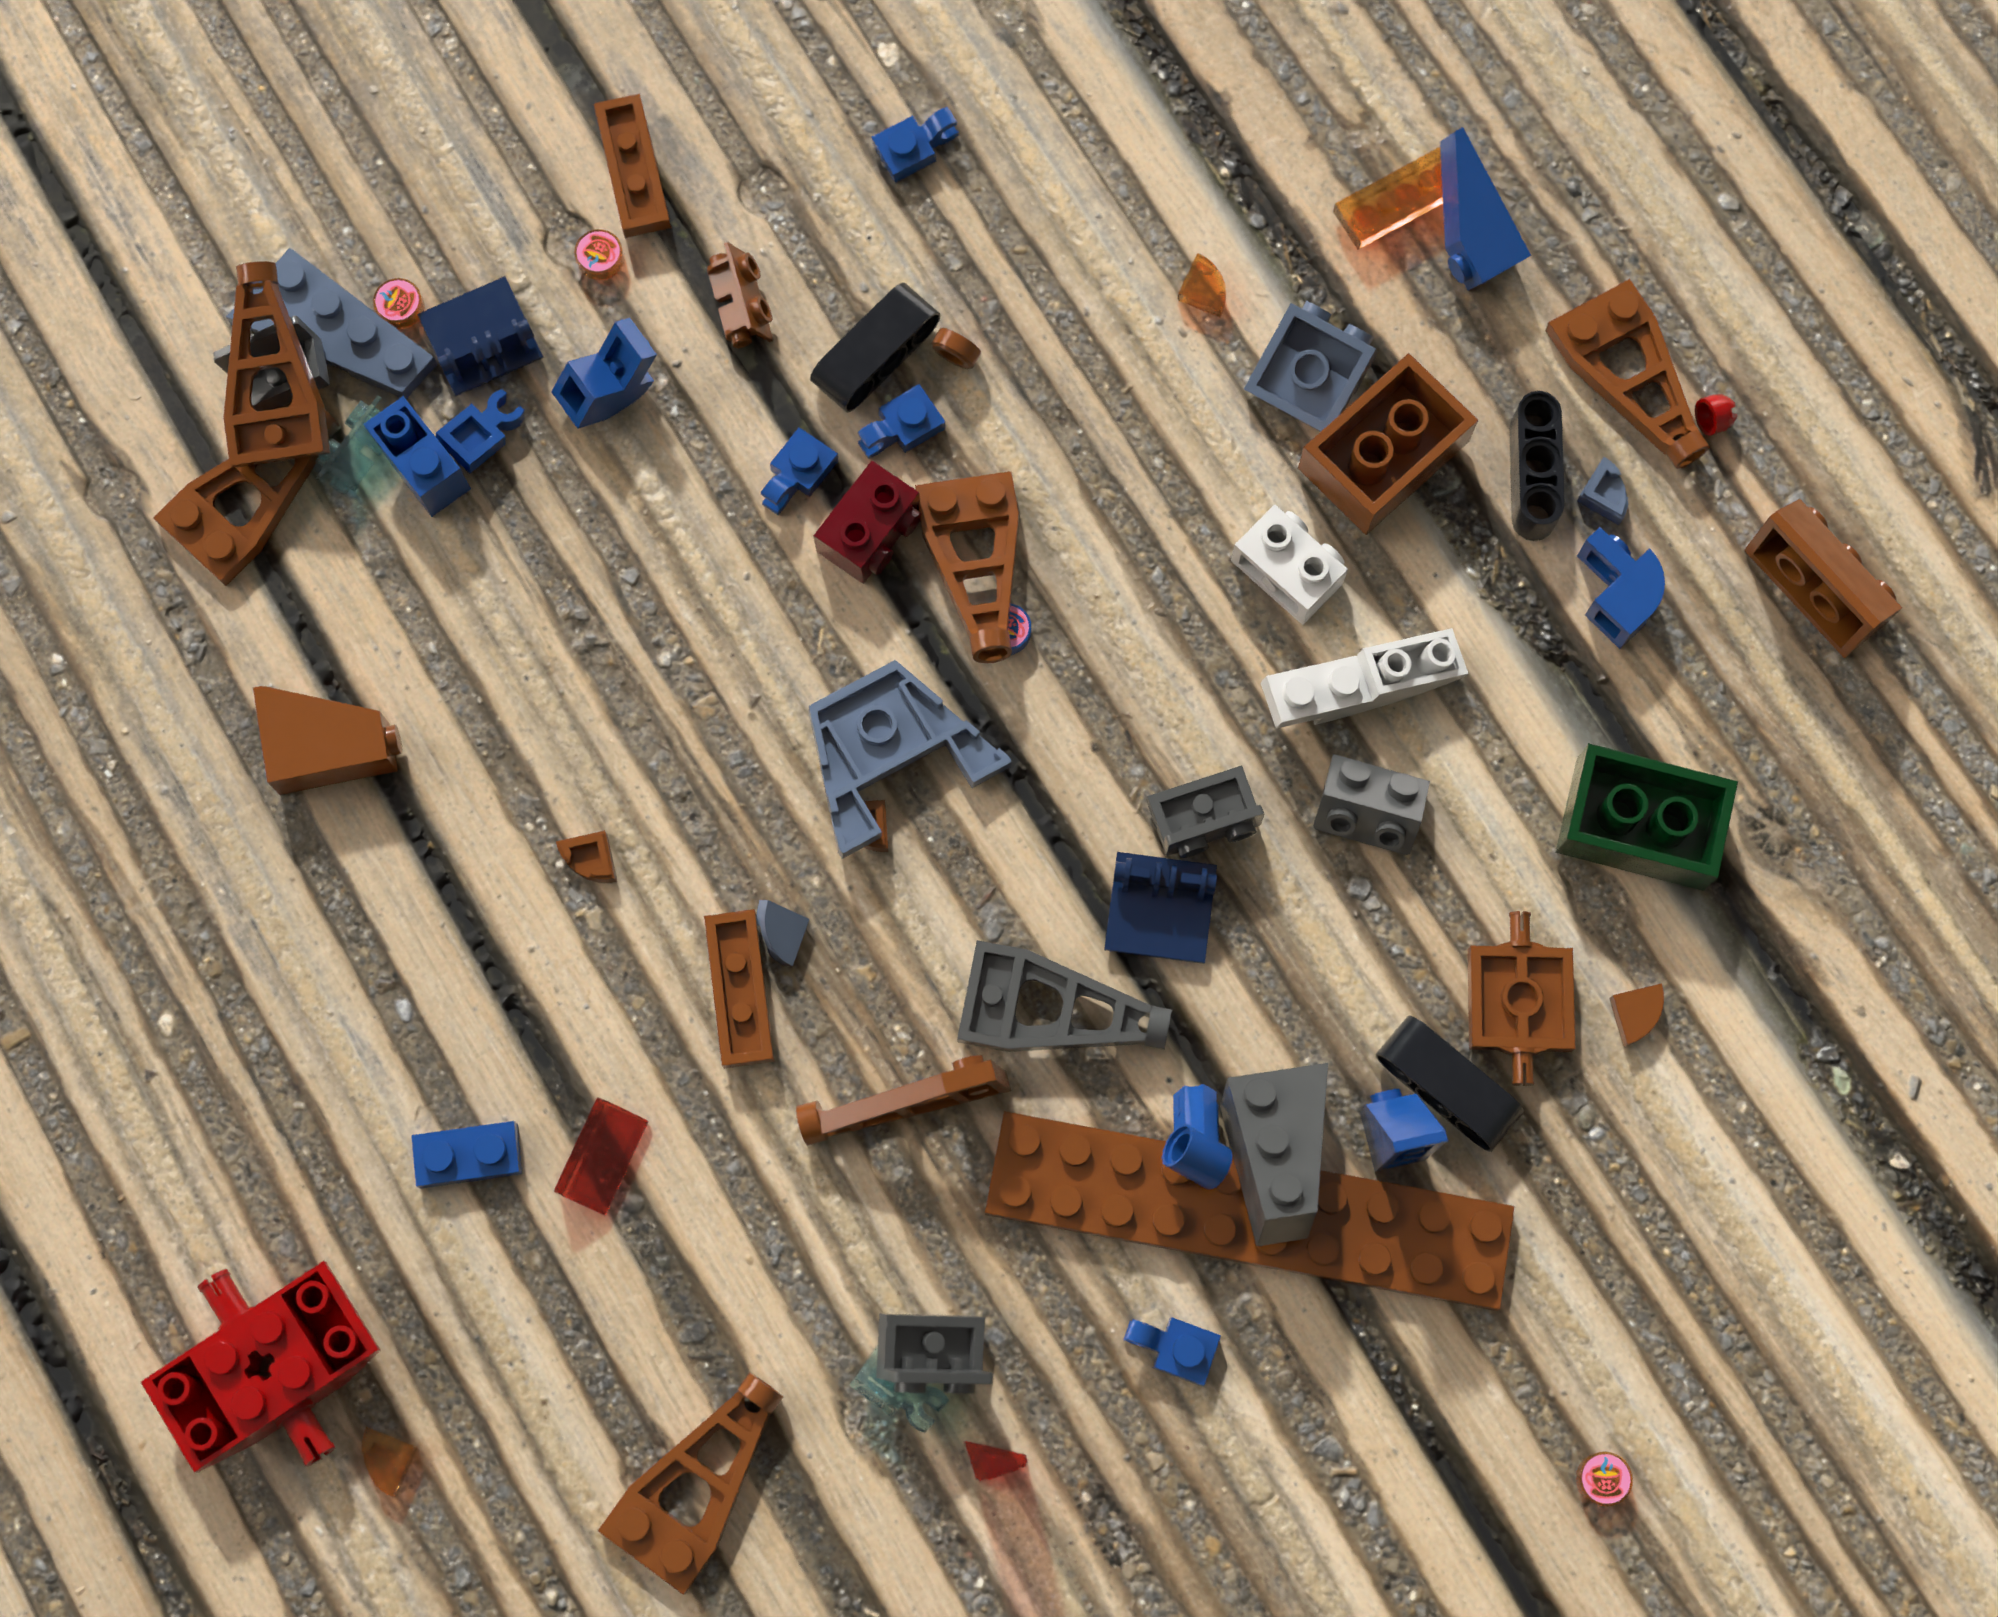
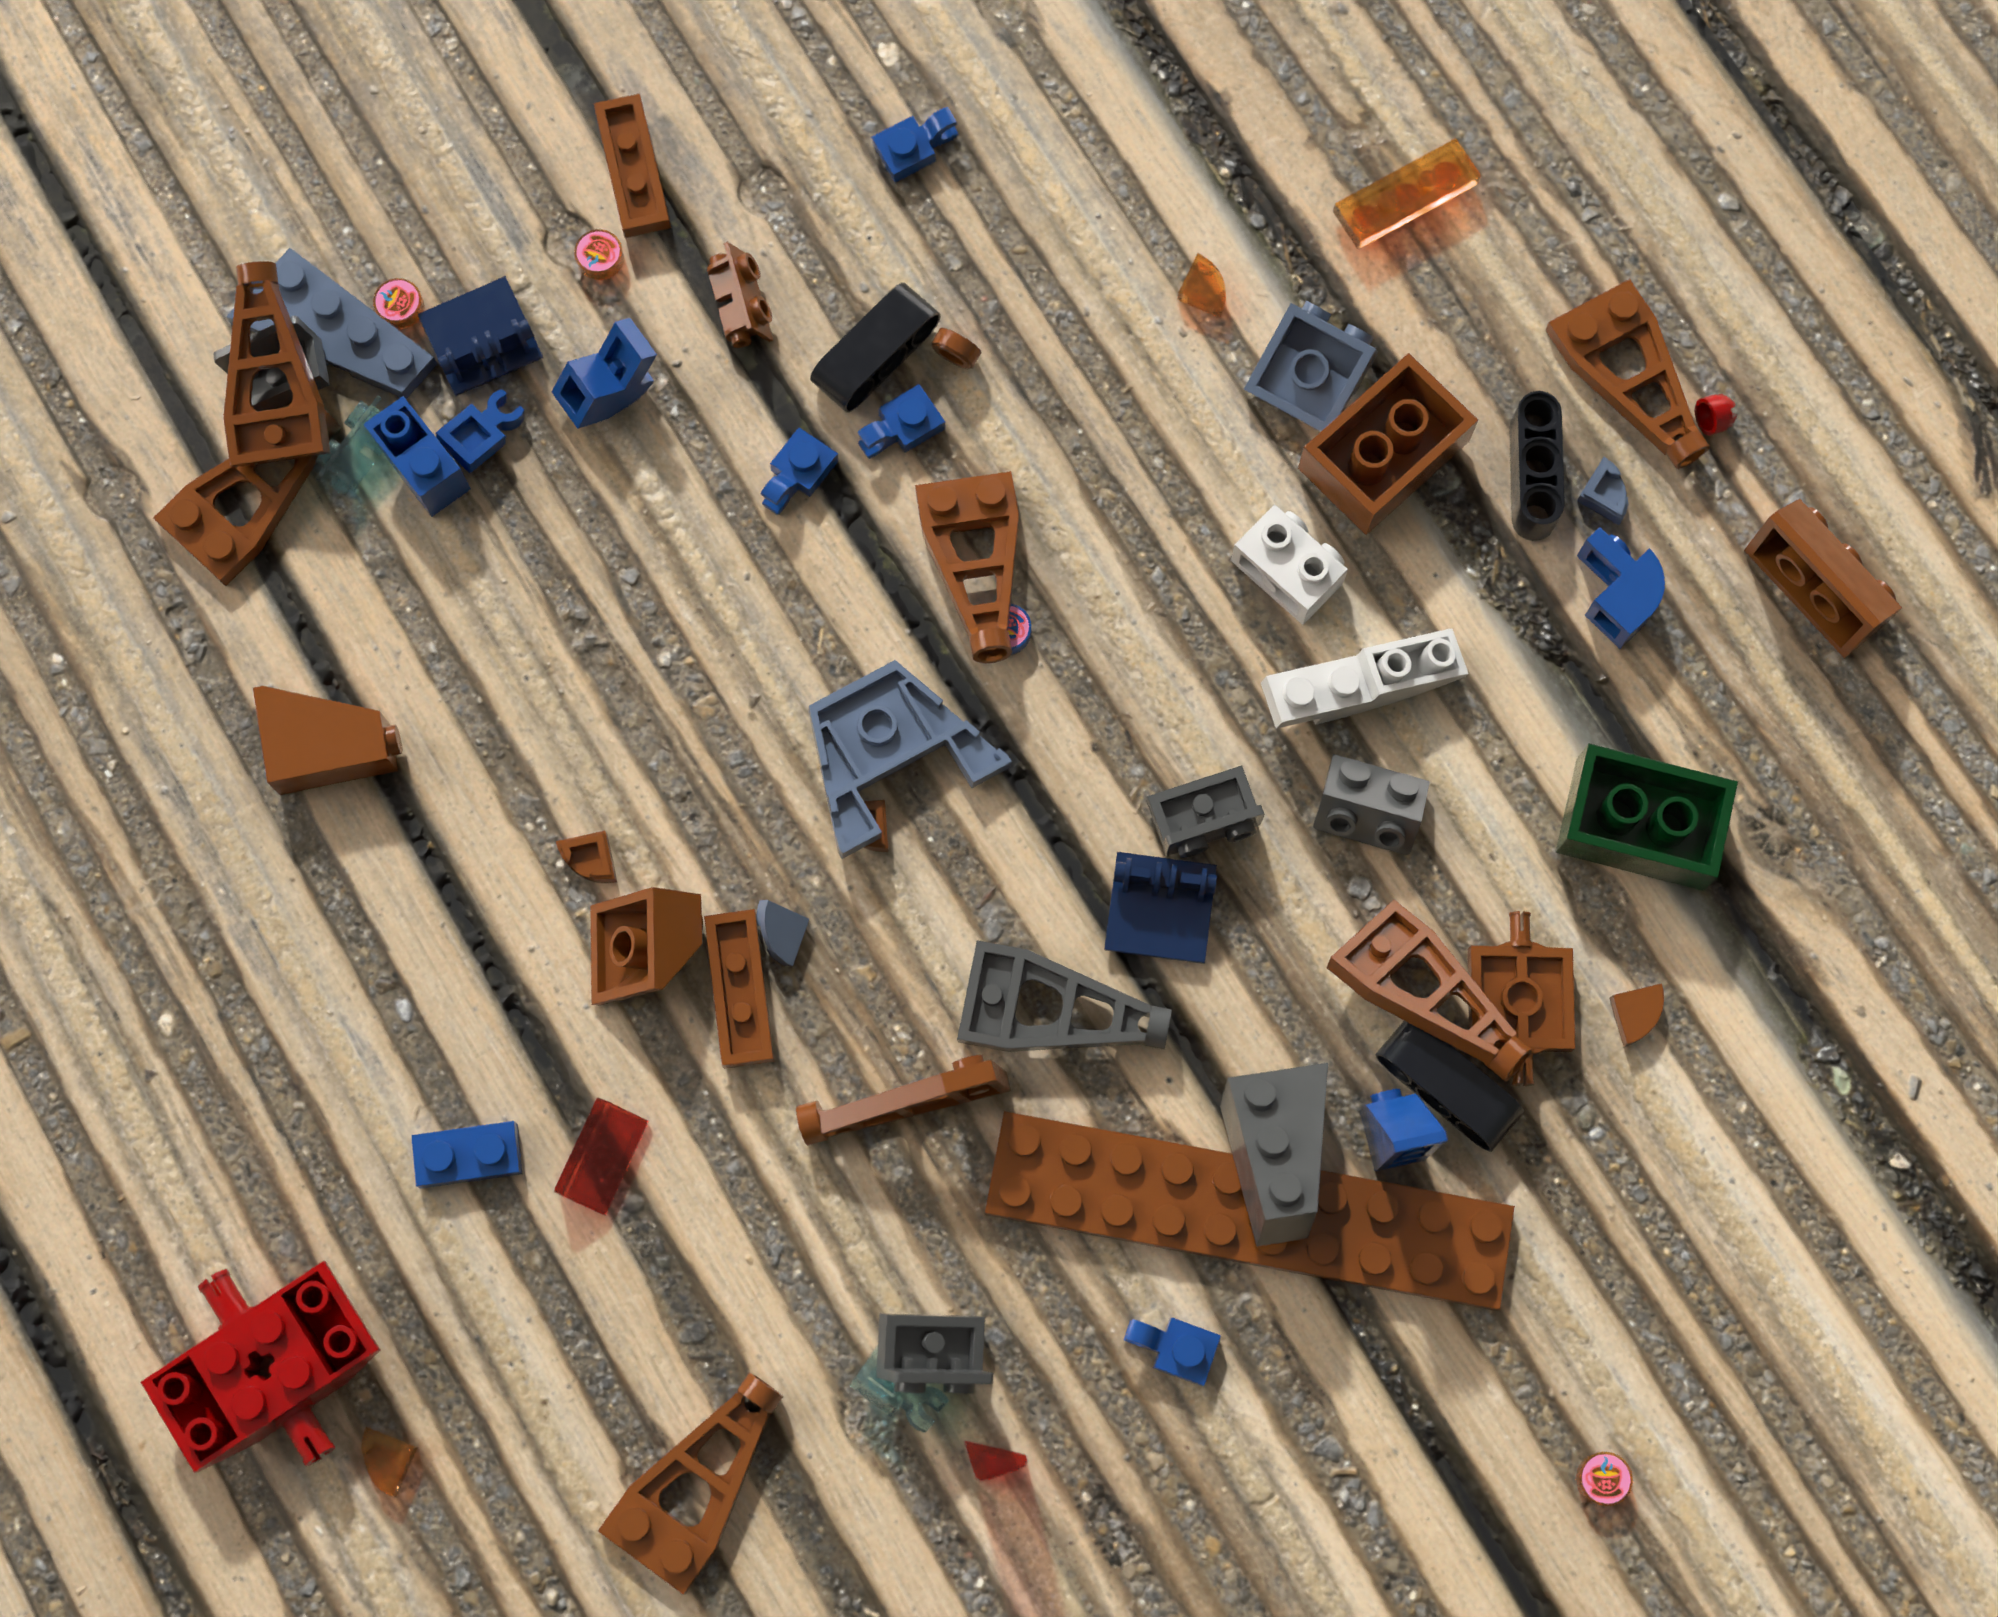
dark red brick [813,460,922,584] -> none
blue piece [1162,1084,1233,1189] -> none
blue slope [1440,127,1531,290] -> none
none -> dark orange slope [590,887,703,1006]
none -> dark orange plate [1327,899,1532,1082]

